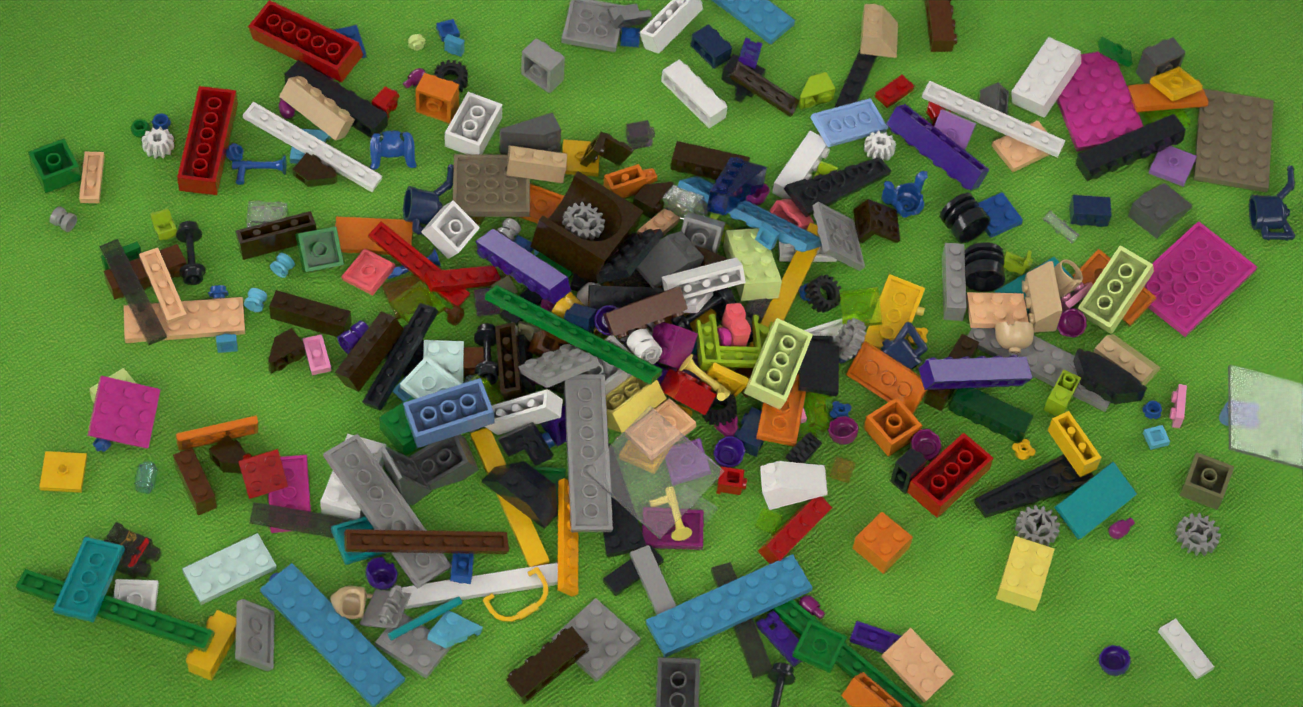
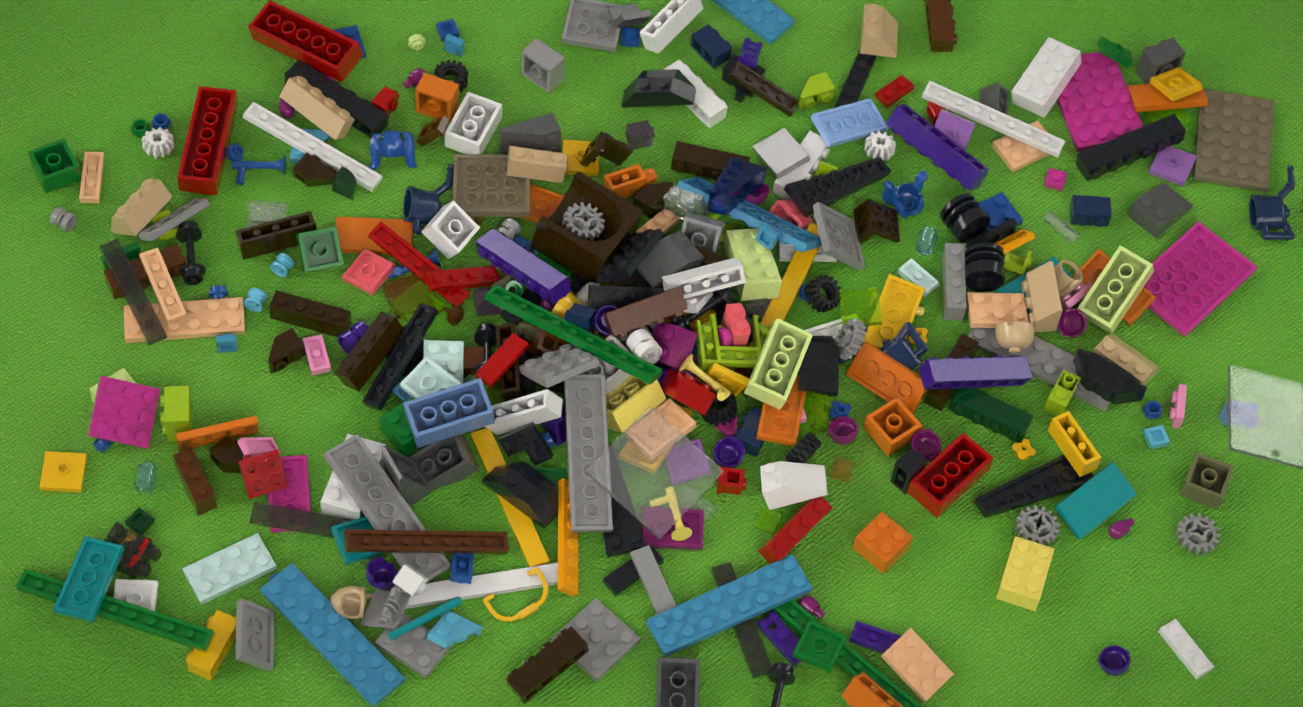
none -> tan slope [111,179,172,236]
none -> dark green tile [125,508,155,536]
none -> light grey tile [139,198,210,241]
none -> lime brick [160,386,192,442]
none -> bright pink tile [237,437,280,457]
none -> clear green brick [332,166,356,200]
none -> white brick [393,564,429,596]
none -> reddish brown plate [416,115,449,146]
none -> red tile [475,333,529,388]
none -> green plate [505,280,524,297]
none -> black wedge [621,69,696,107]
none -> tile [752,128,810,179]
none -> light aqua plate [897,258,939,297]
none -> clear light blue brick [915,226,938,255]
none -> black tile [966,218,1017,249]
none -> light orange tile [993,229,1035,254]
none -> dark pink plate [1044,168,1067,191]

